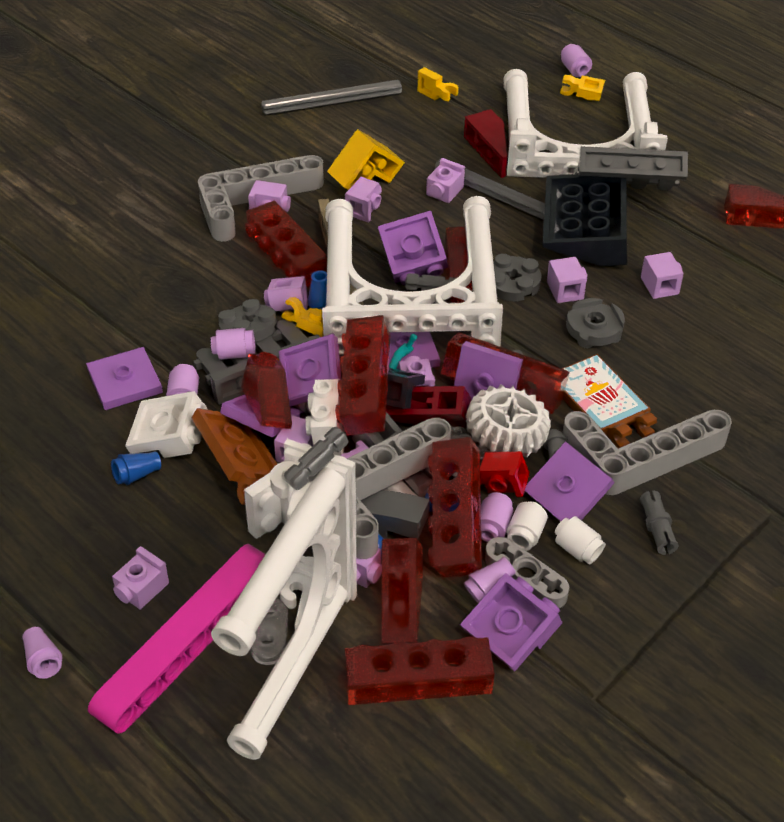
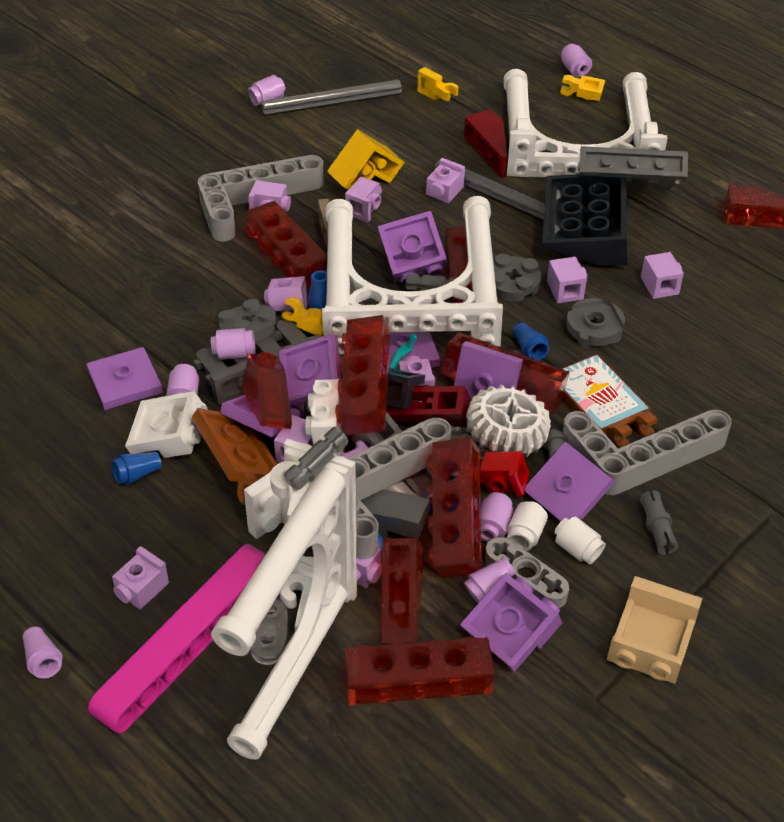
none -> lavender brick [248,75,286,106]
none -> blue cone [513,323,549,361]
none -> tan panel [607,576,703,684]

